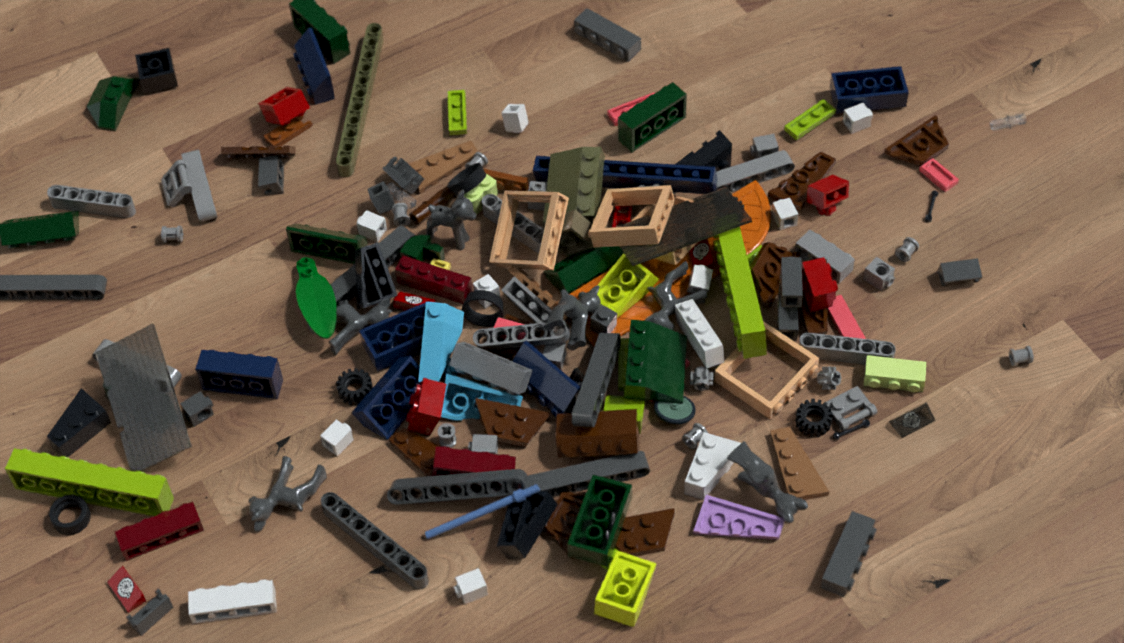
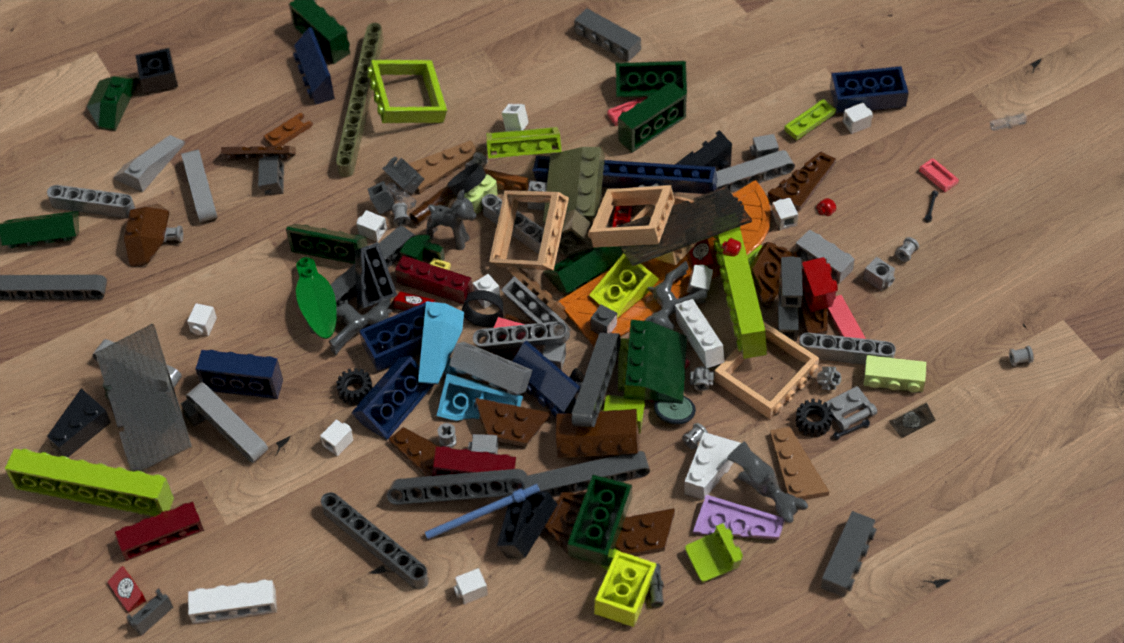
black tyre [49,494,91,535] -> none
light grey plate [161,160,192,207] -> none
dark grey animal [248,456,327,532] -> none
red brick [258,87,310,126] -> none
red brick [406,378,446,436] -> none
lime plate [448,90,467,135] -> none
dark grey animal [543,286,601,350] -> none
red brick [807,174,849,209] -> none
reddish brown wing [884,115,949,166] -> none
dark grey hinge [937,258,982,286] -> none
none -> light grey wedge [114,135,185,192]
none -> reddish brown wedge [124,204,170,267]
none -> light grey beam [186,382,268,463]
none -> white brick [187,303,217,336]
none -> lime window [367,60,447,123]
none -> lime window [486,127,562,159]
none -> dark green slope [615,61,687,98]
none -> dark grey pin [649,563,664,607]
none -> lime bracket [685,523,743,582]
none -> red piece [721,238,742,257]

